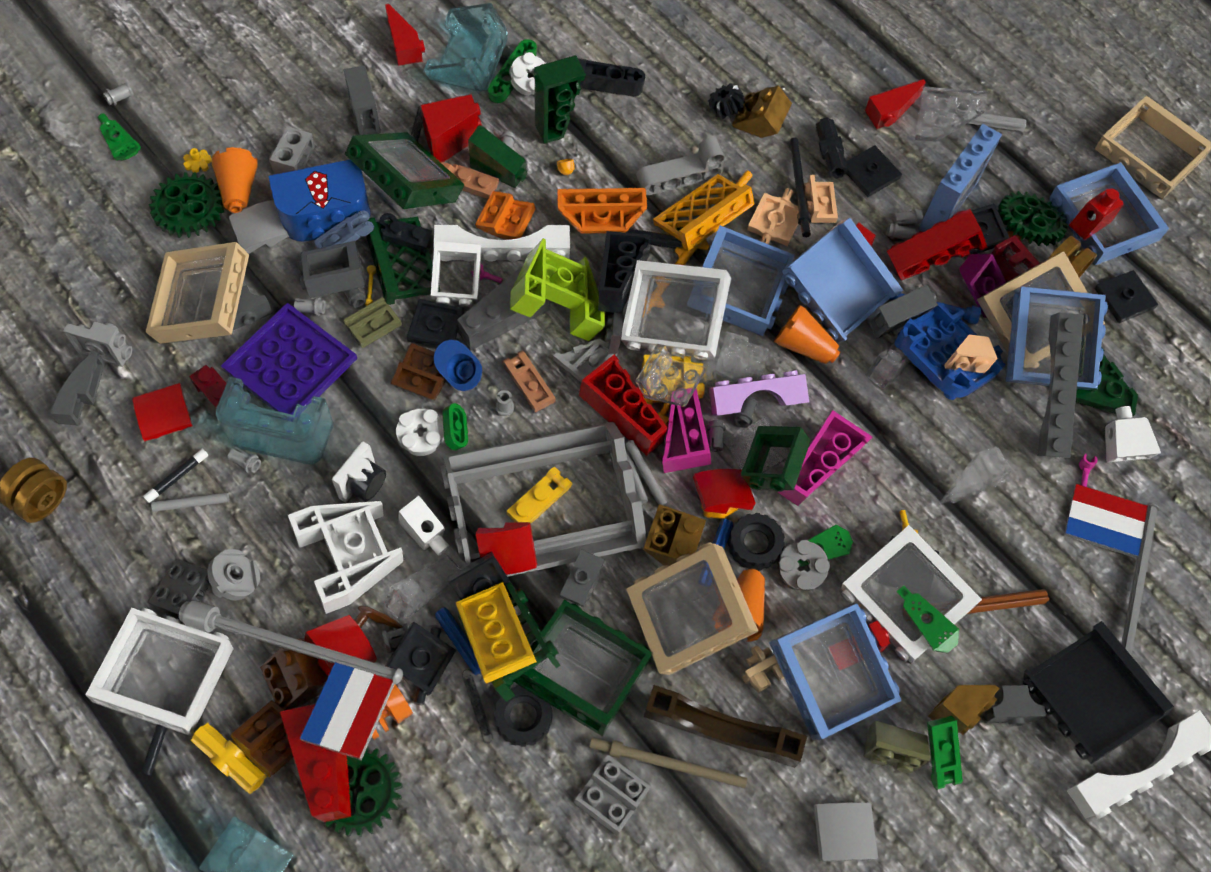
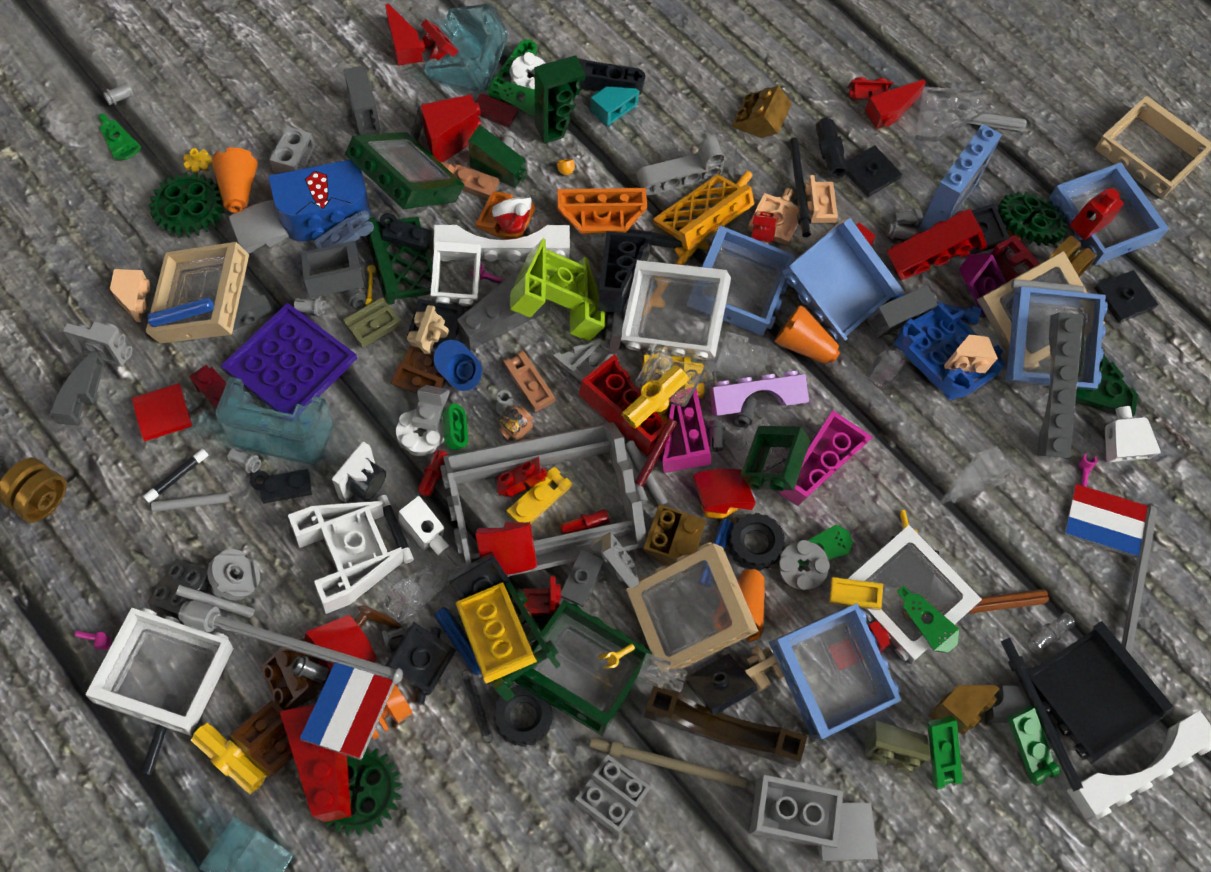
black gear [708,83,745,120] -> none
none -> dark pink hand [75,631,111,650]
none -> light nougat slope [110,269,150,322]
none -> blue axle [148,297,214,327]
none -> light grey bar [175,585,255,618]
none -> black hinge [250,469,313,504]
none -> dark grey pin [291,656,329,684]
none -> black bar [377,495,414,563]
none -> tan hips [407,305,449,354]
none -> light grey slope [412,385,450,431]
none -> red axle [418,450,448,497]
none -> red tile [421,19,459,63]
none -> dark red tile [474,93,518,128]
none -> green piece [490,81,535,118]
none -> piece [492,197,532,234]
none -> red hinge [497,456,548,497]
none -> head [498,405,534,441]
none -> red bracket [523,576,561,616]
none -> red axle [560,509,610,535]
none -> teal slope [590,87,639,126]
none -> light grey bracket [590,532,639,589]
none -> yellow hand [598,644,635,669]
none -> yellow piece [621,364,689,428]
none -> dark red bar [634,418,677,487]
none -> clear plate [637,653,688,691]
none -> black plate [685,654,758,716]
none -> light grey slope [749,775,843,848]
none -> red slope [752,210,779,242]
none -> yellow tile [829,577,883,610]
none -> red hinge [847,77,893,100]
none -> black bar [1001,638,1084,792]
none -> green plate [1007,706,1060,786]
none -> light grey bar [1011,279,1084,293]
none -> clear pin [1027,613,1075,653]

